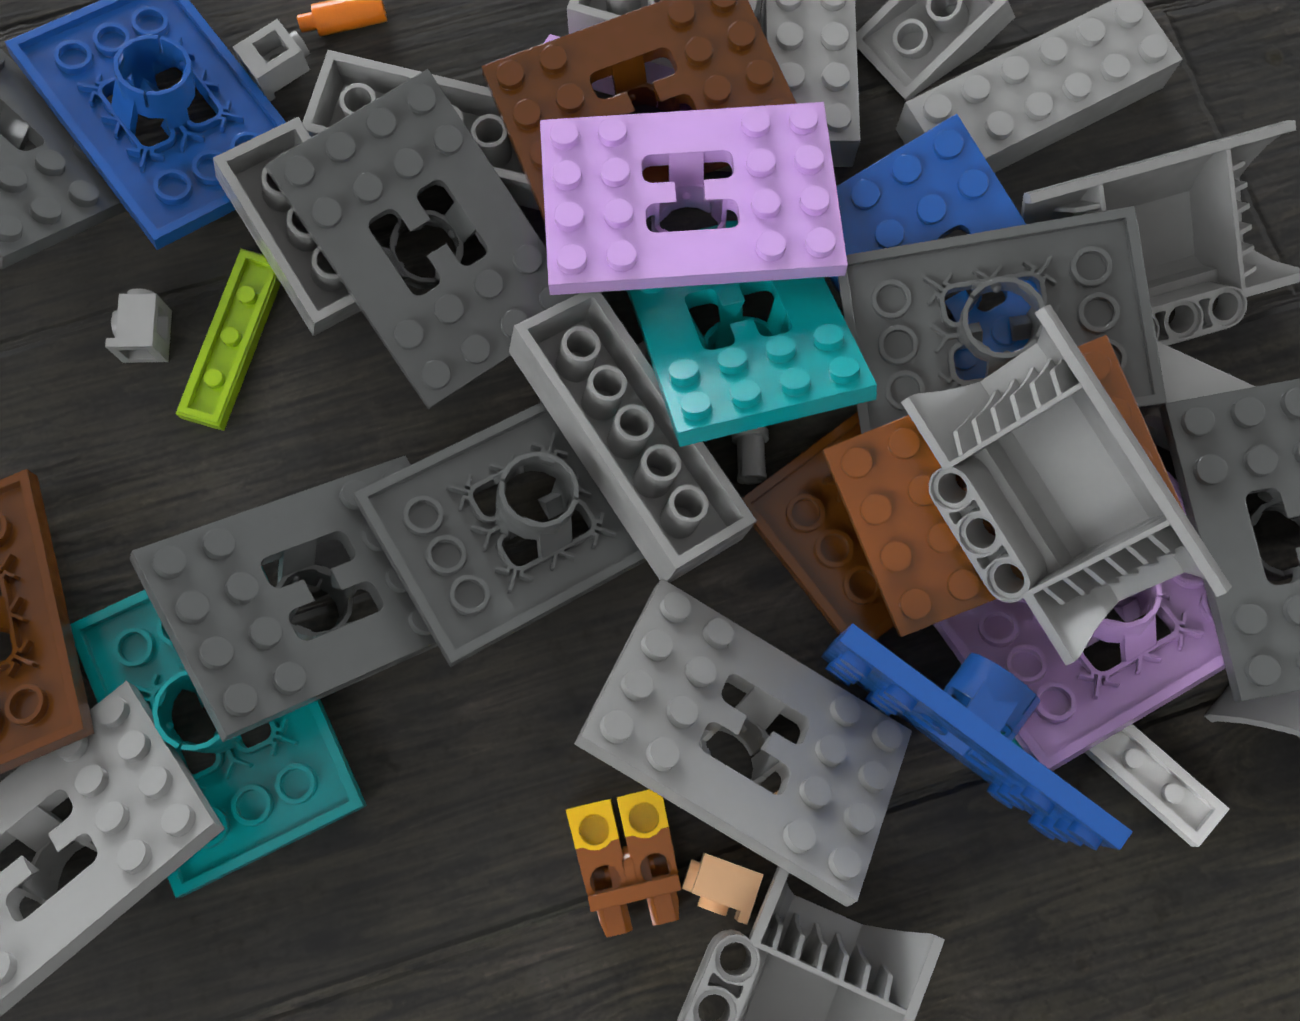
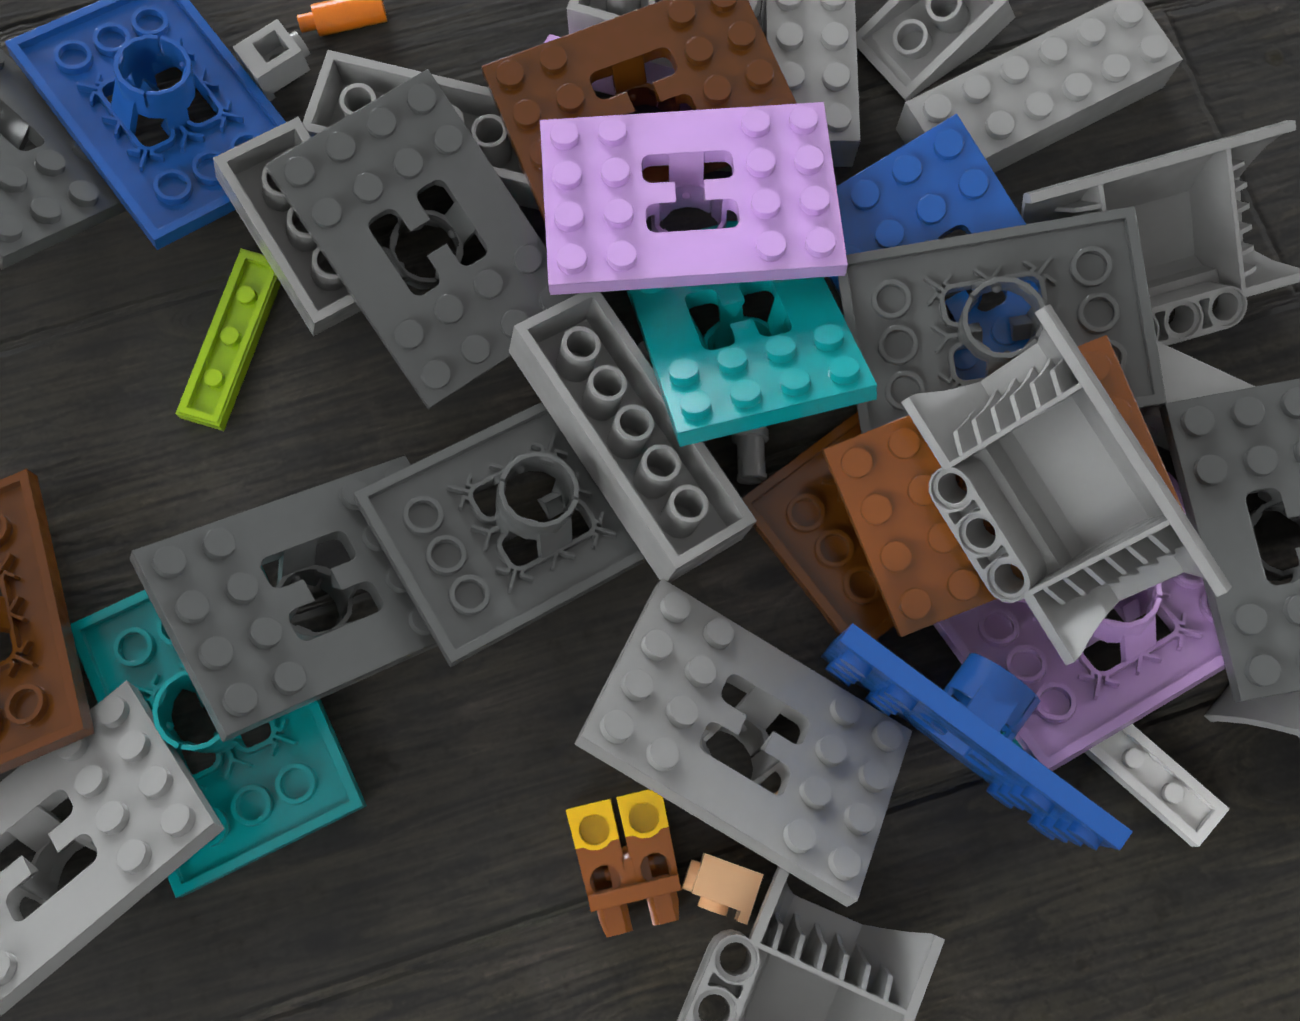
light grey brick [105,289,172,363] -> none

